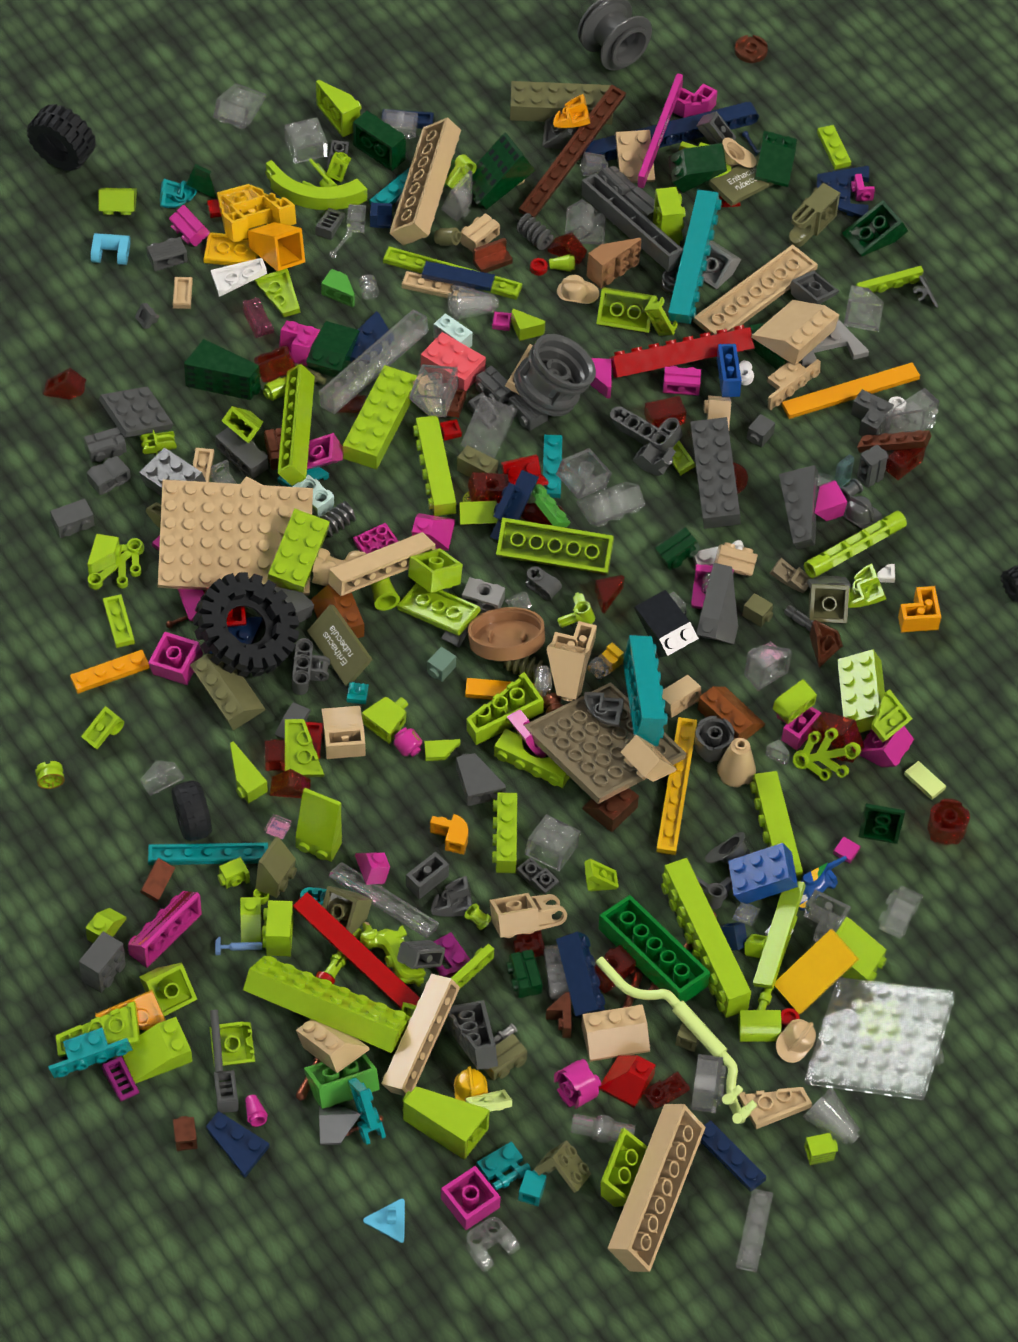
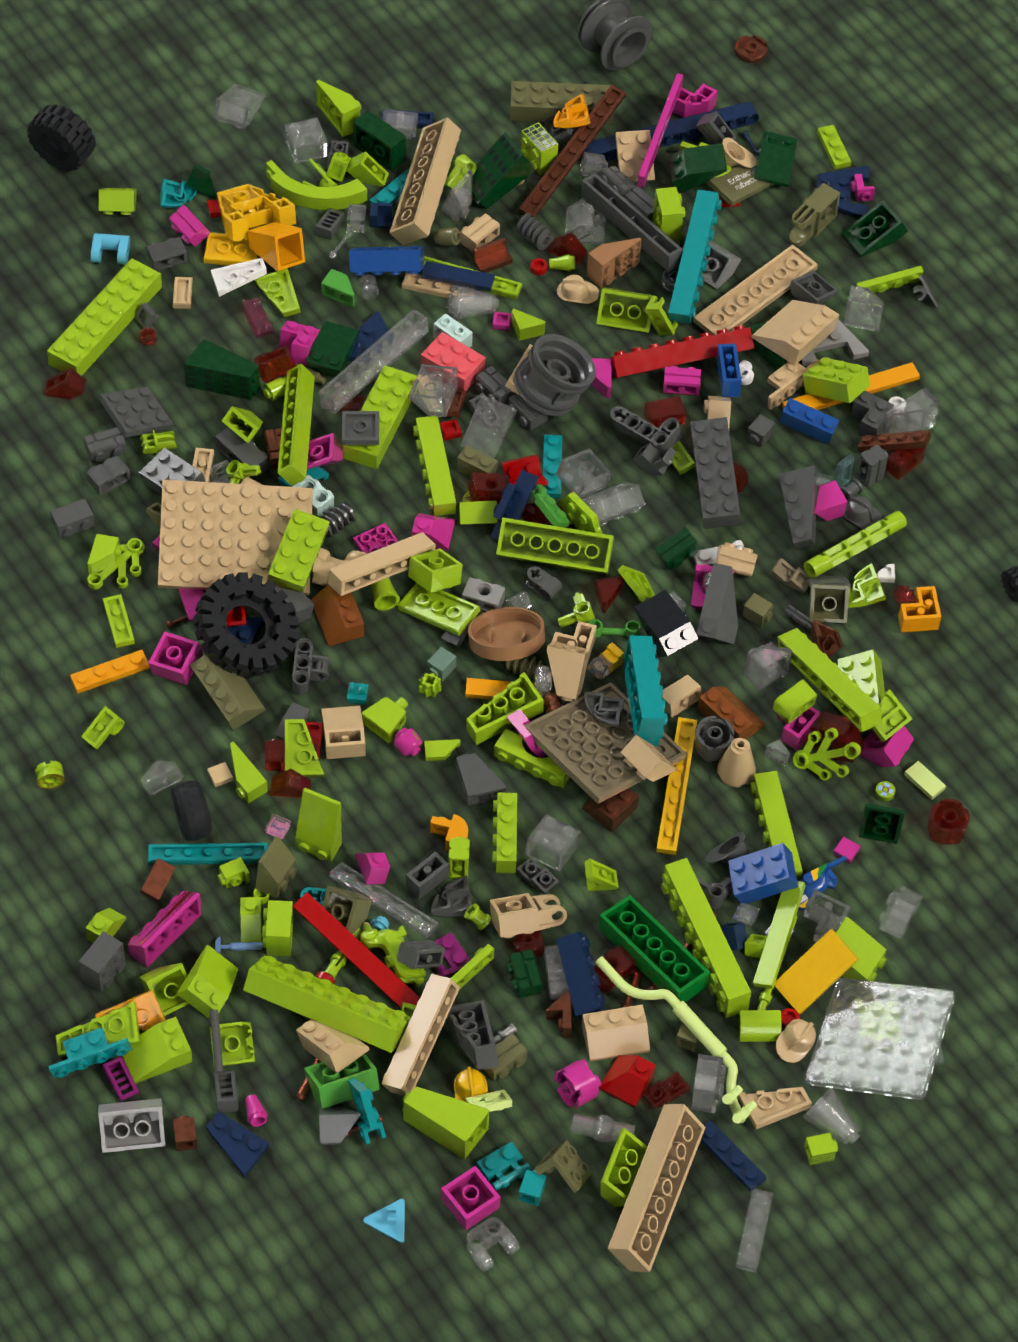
olive tile [308,604,373,686] -> none
none -> lime brick [47,258,162,380]
none -> light grey slope [98,1098,166,1153]
none -> clear red bush [140,328,157,346]
none -> lime slope [176,945,238,1018]
none -> tan tile [207,762,233,787]
none -> lime axle [226,460,261,484]
none -> dark grey plate [342,411,379,445]
none -> lime slope [347,151,389,187]
none -> blue brick [349,246,425,275]
none -> medium azure plate [370,916,389,931]
none -> lime gear [418,673,442,698]
none -> lime brick [448,837,470,879]
none -> lime brick [520,122,558,176]
none -> lime wing [556,492,603,534]
none -> bright green bar [588,619,641,638]
none -> lime wing [617,565,655,603]
none -> lime brick [778,628,882,732]
none -> blue brick [779,398,839,445]
none -> lime brick [802,357,870,403]
none -> lime tile [875,781,895,801]
none -> clear red slope [893,585,916,603]

